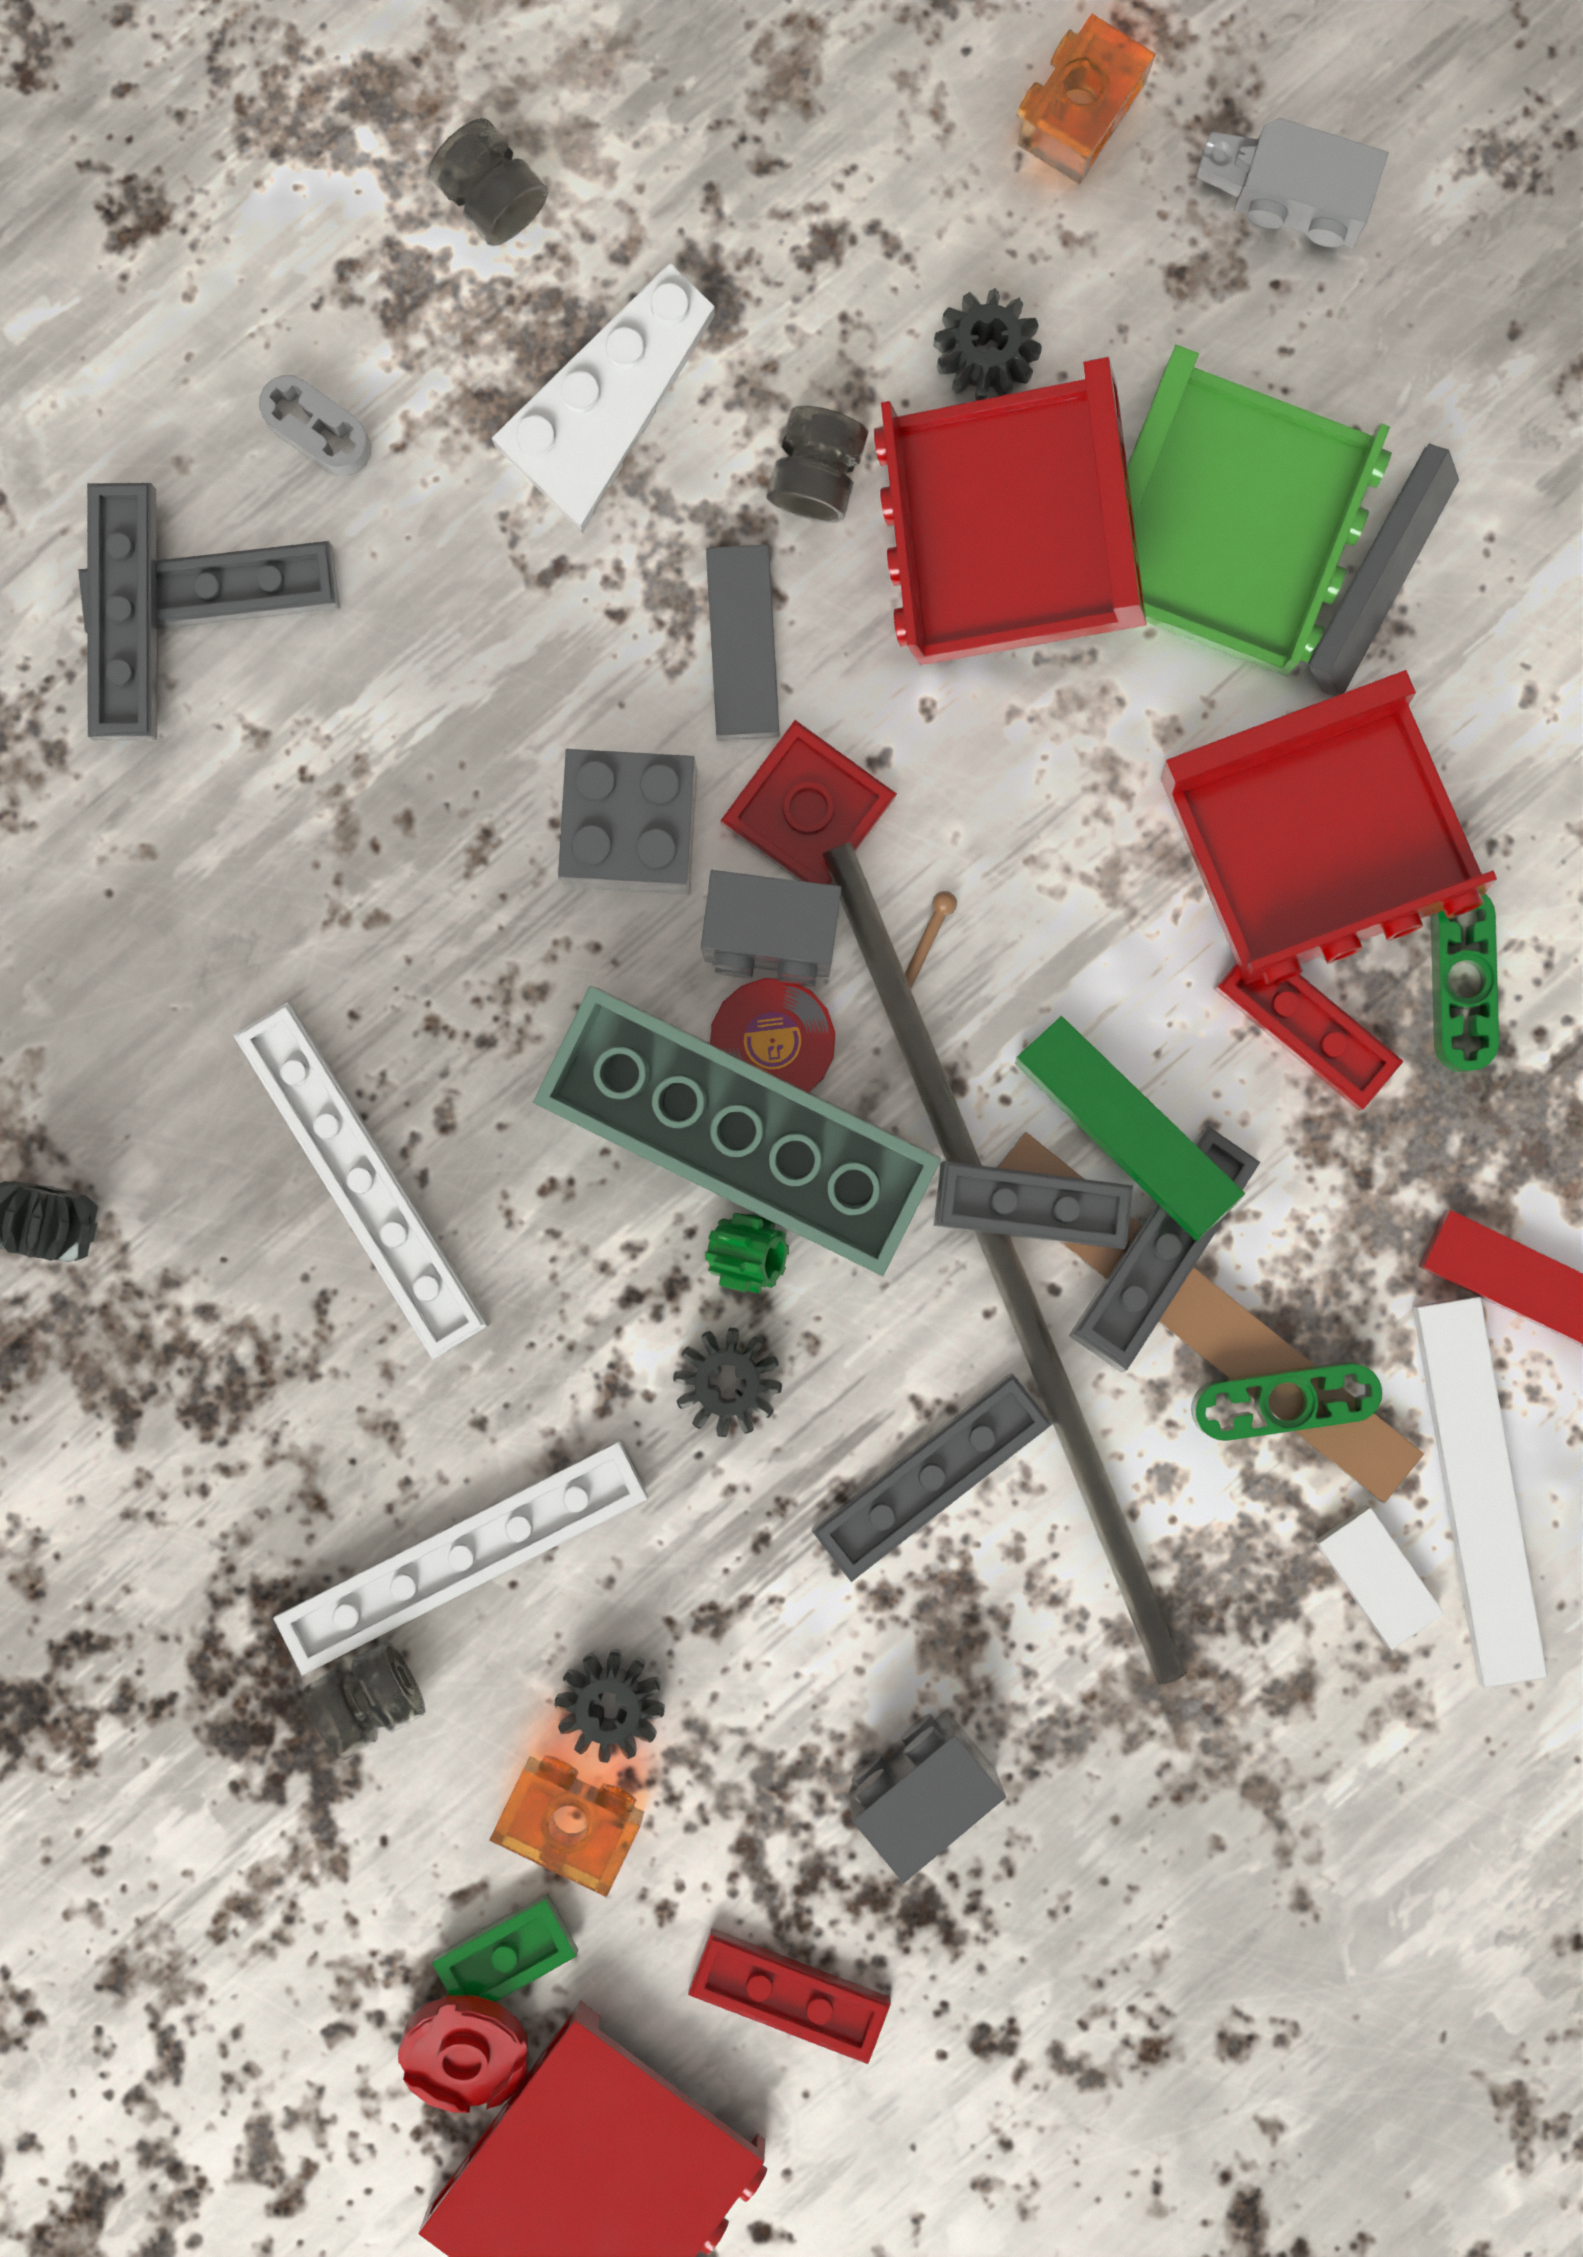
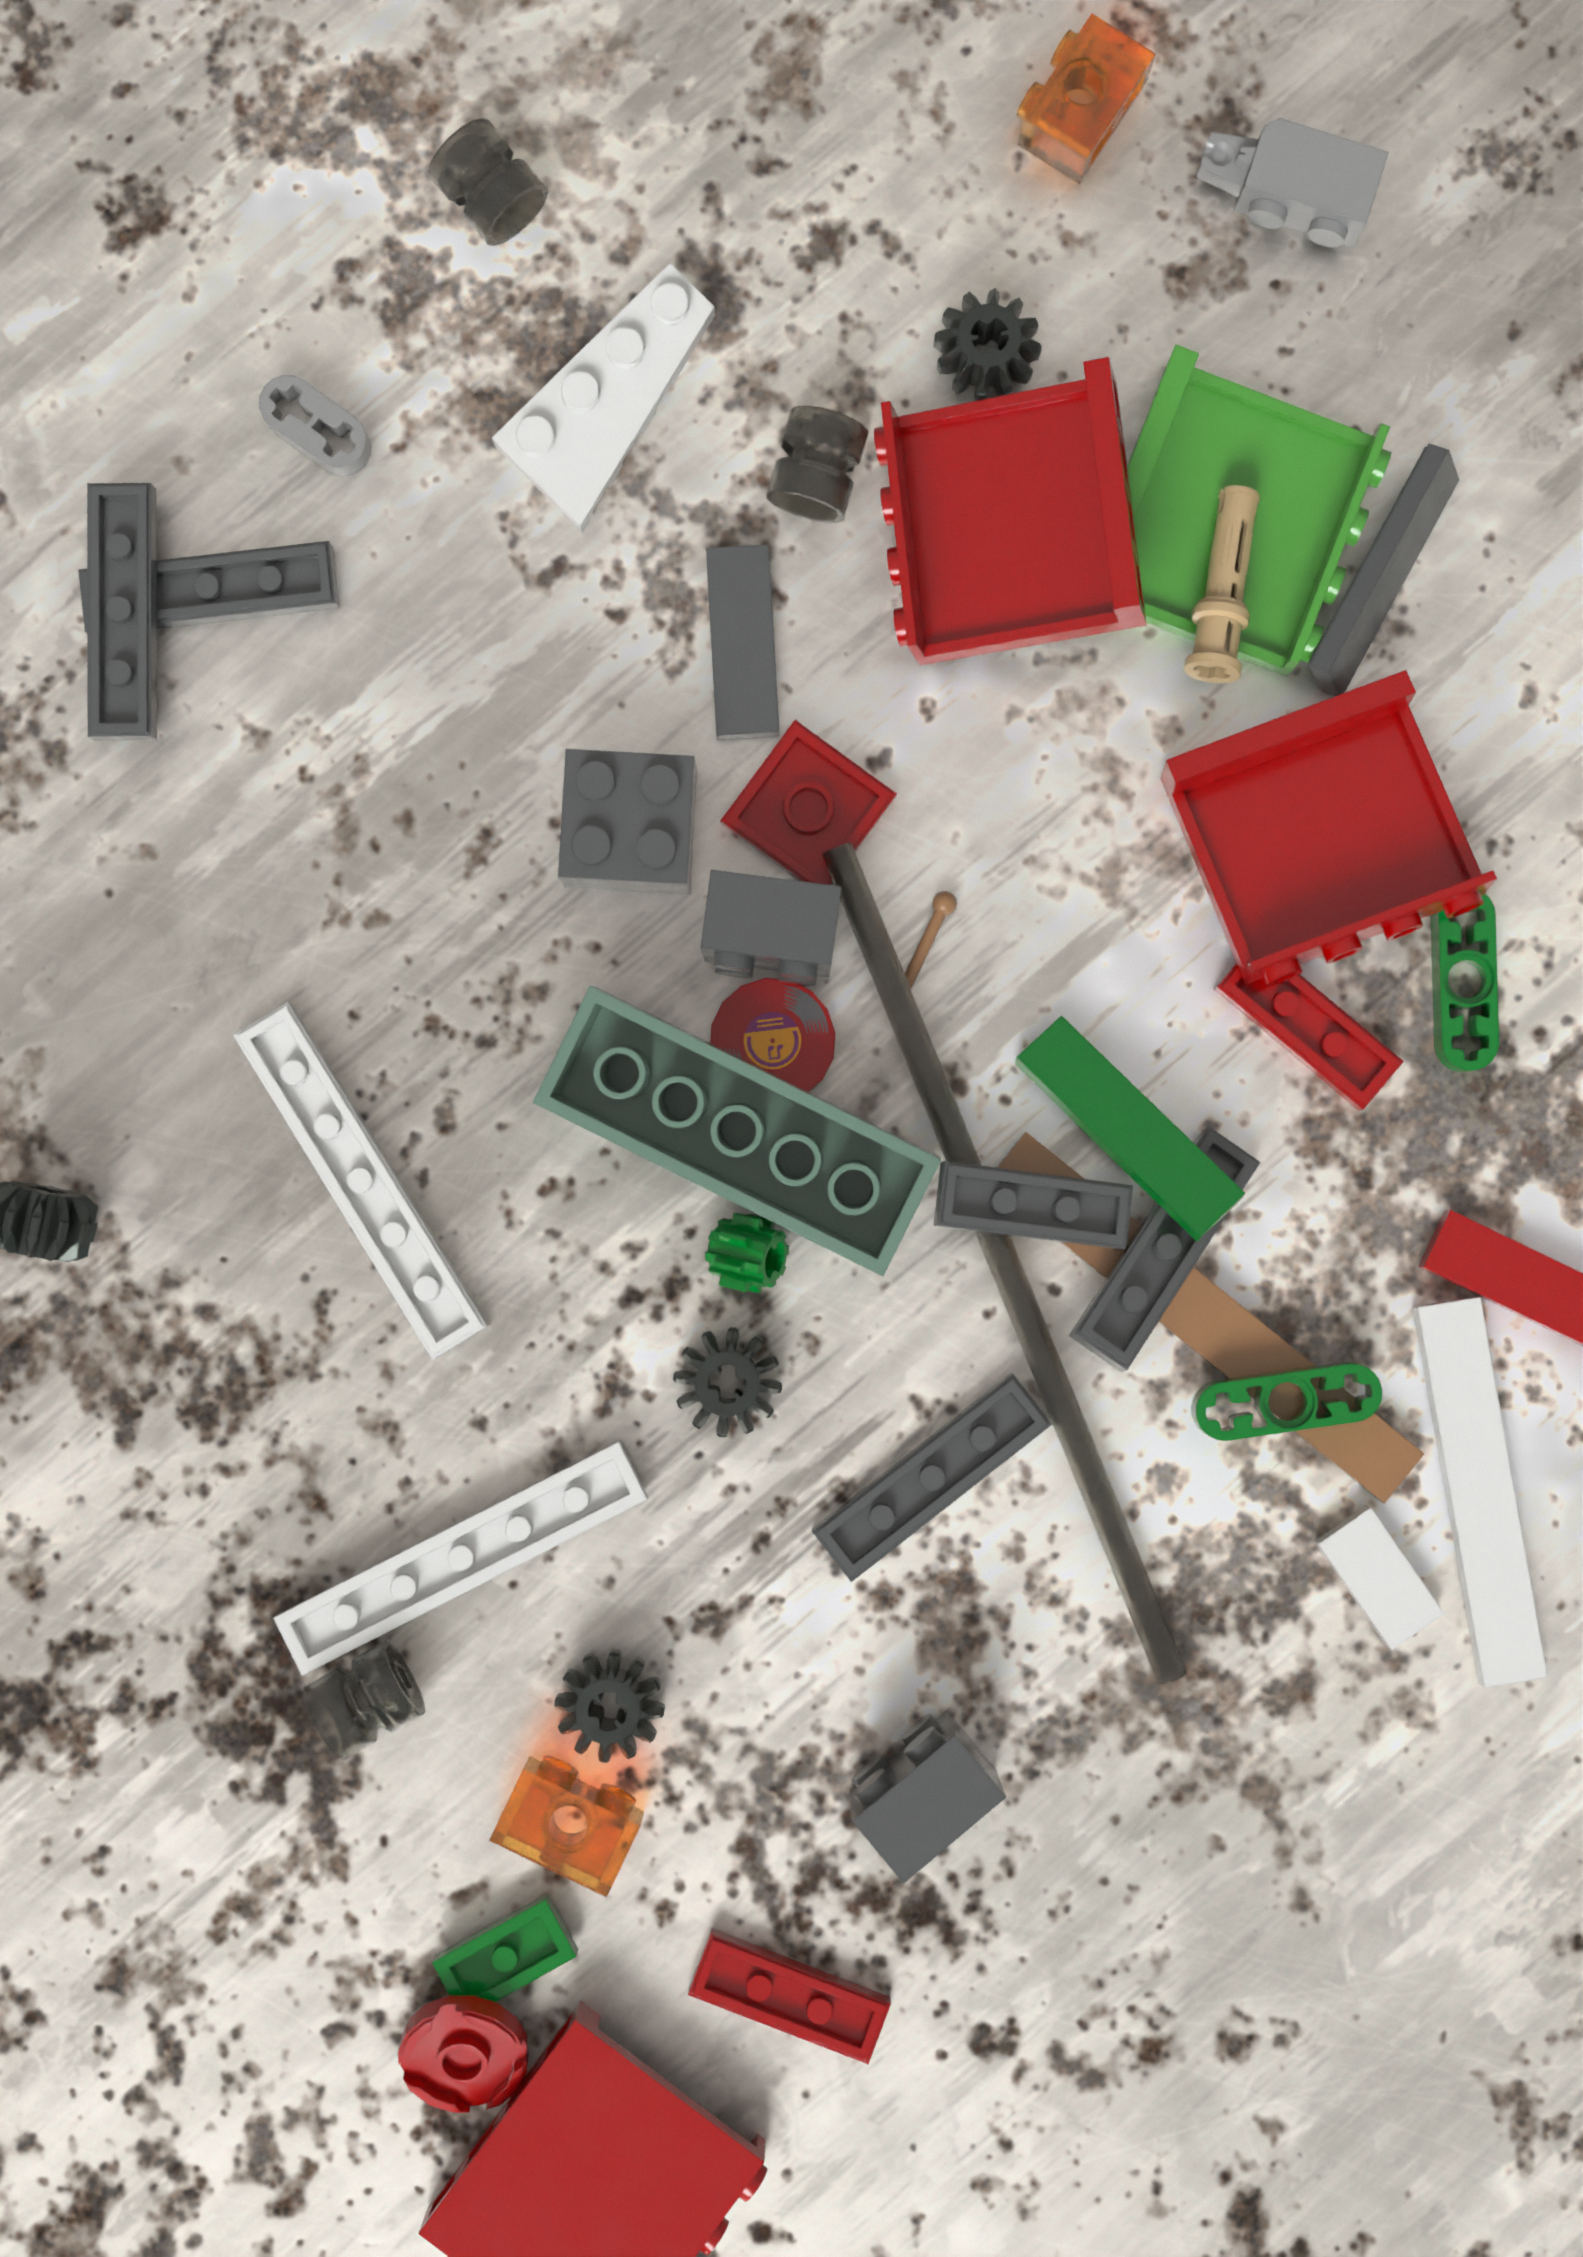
none -> tan pin [1184,485,1260,683]

